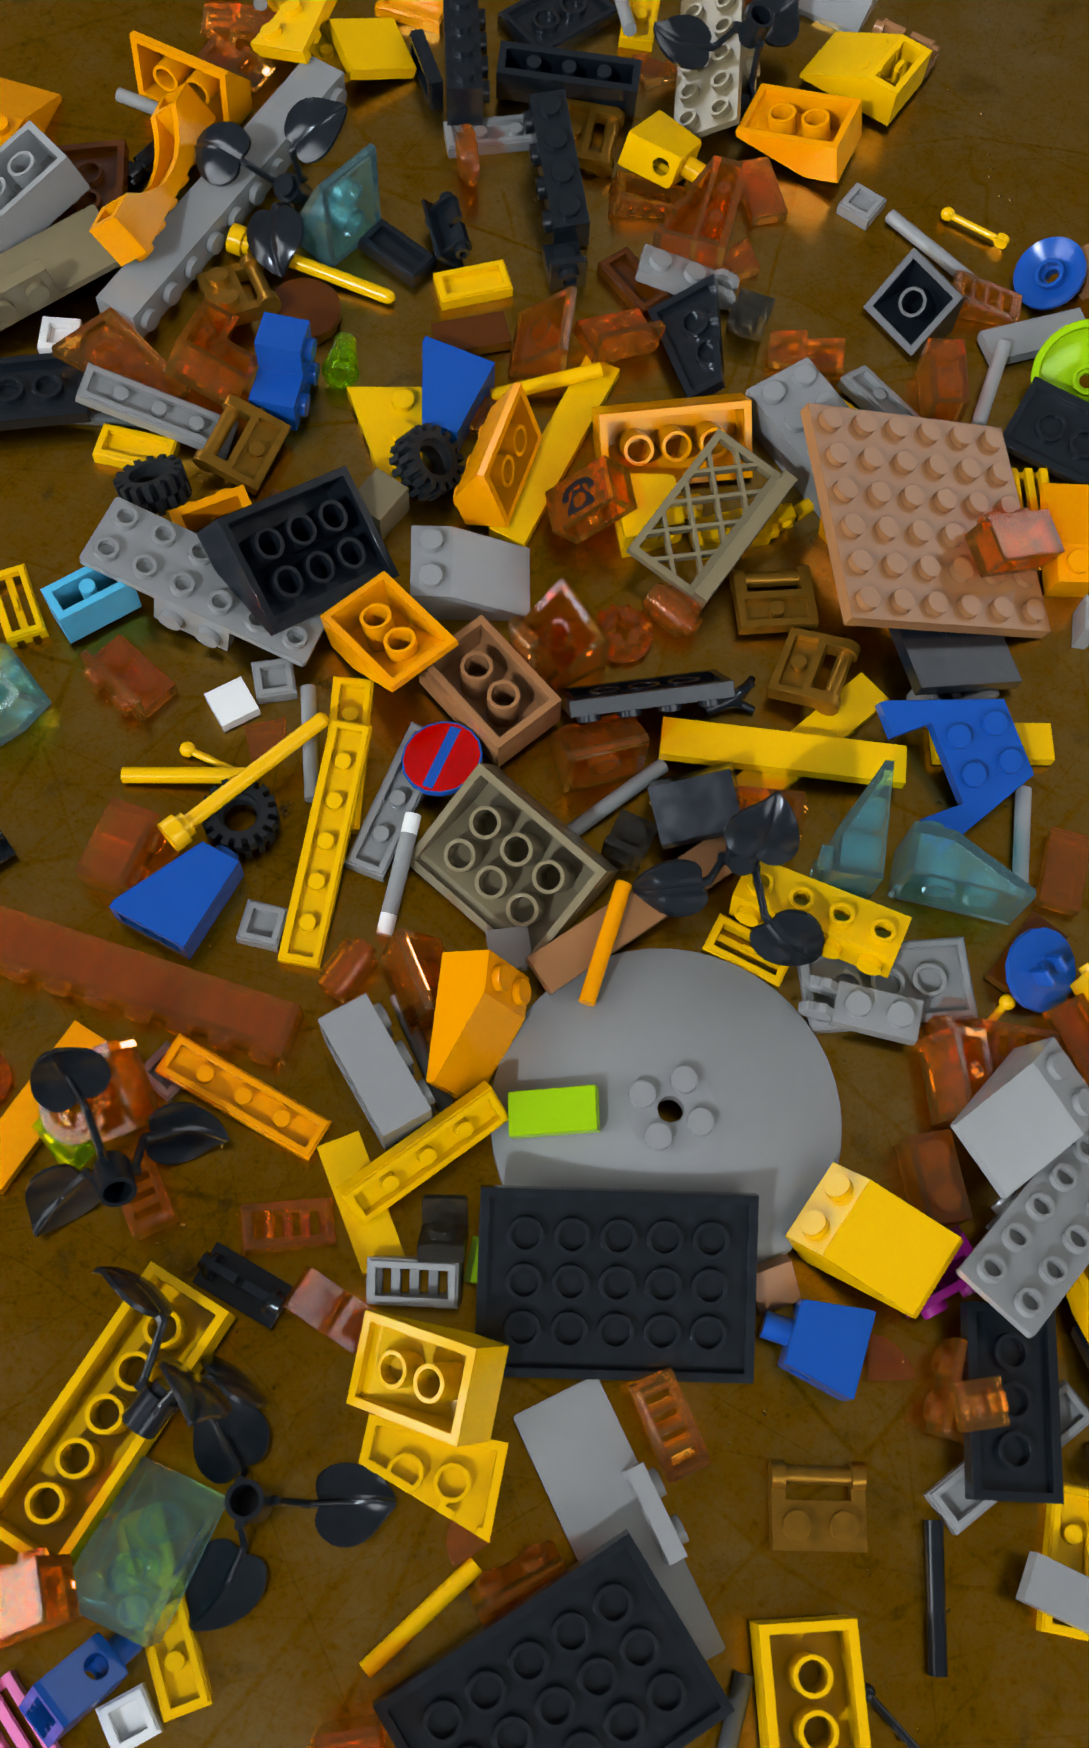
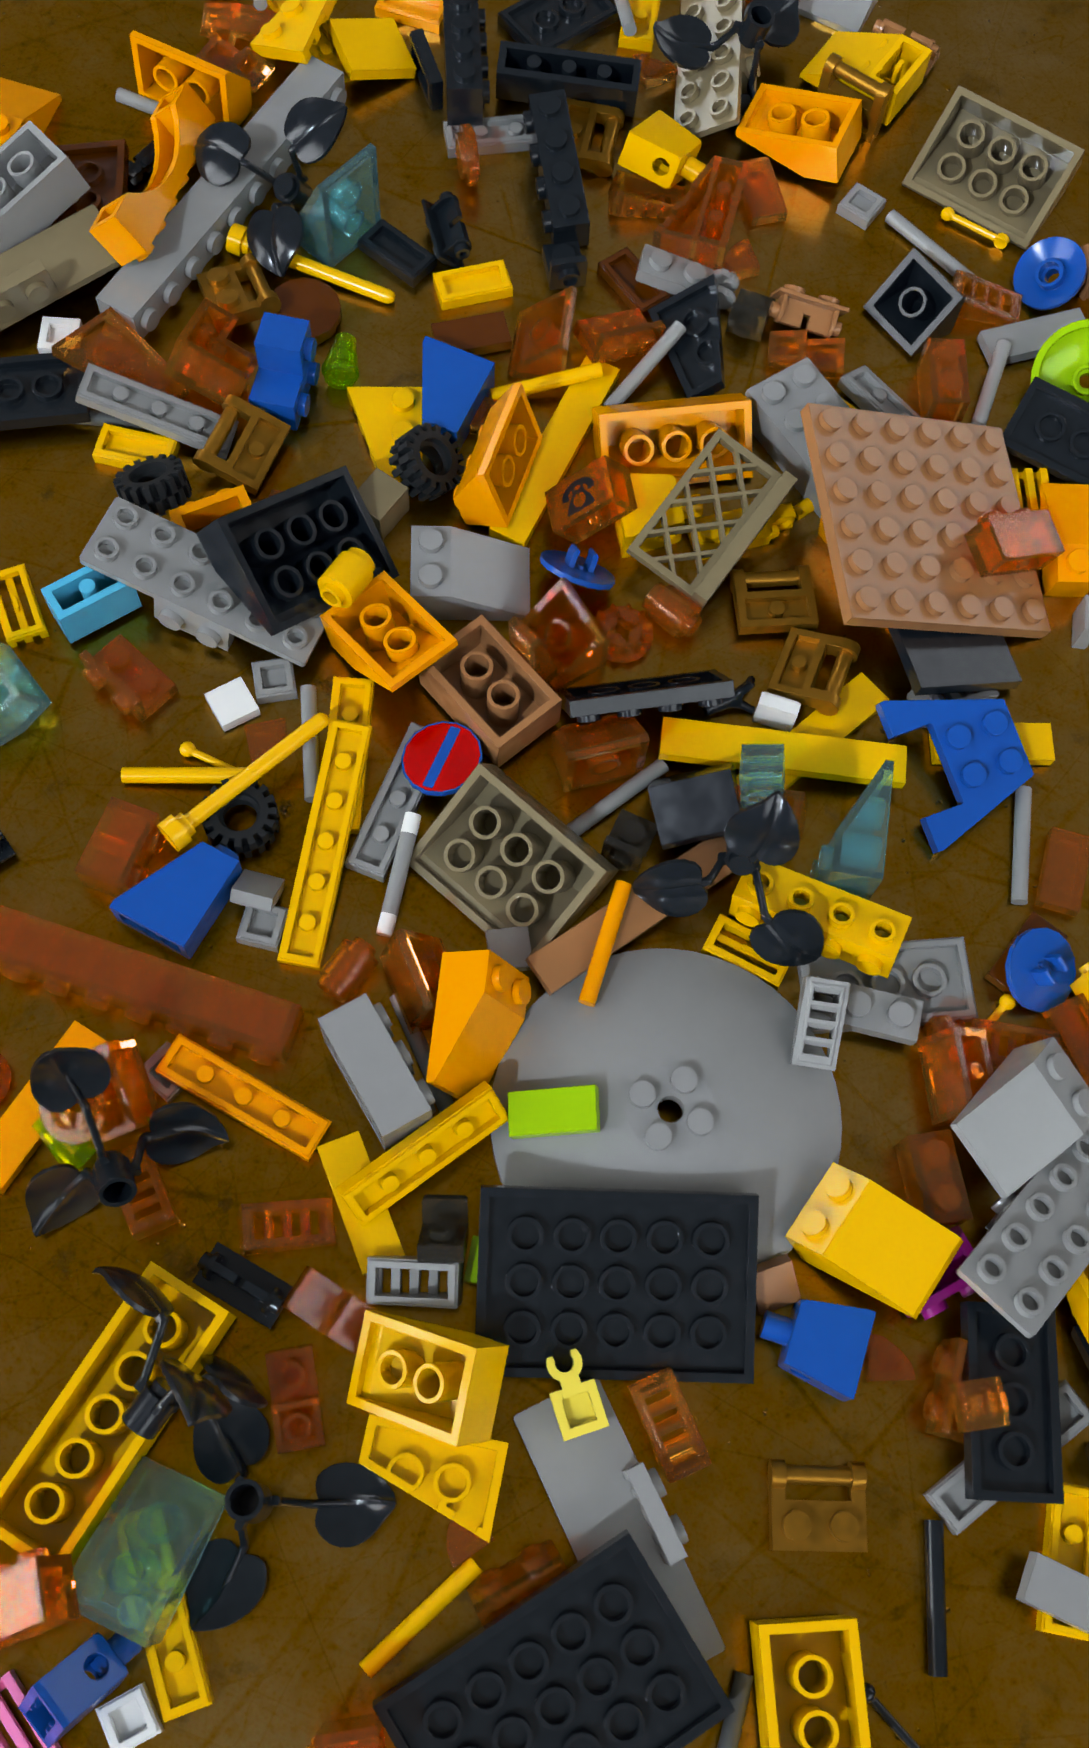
clear light blue slope [887,820,1036,925] -> none
none -> light grey tile [230,869,285,912]
none -> clear orange slope [265,1343,325,1454]
none -> yellow brick [317,547,375,608]
none -> blue piece [539,544,615,590]
none -> light yellow plate [546,1348,609,1441]
none -> light grey bar [602,320,686,406]
none -> clear light blue brick [739,744,785,808]
none -> white tile [752,691,801,732]
none -> medium nougat hinge [768,284,850,339]
none -> light grey slope [790,976,850,1071]
none -> pearl gold plate [817,52,894,143]
none -> dark tan slope [902,85,1085,250]

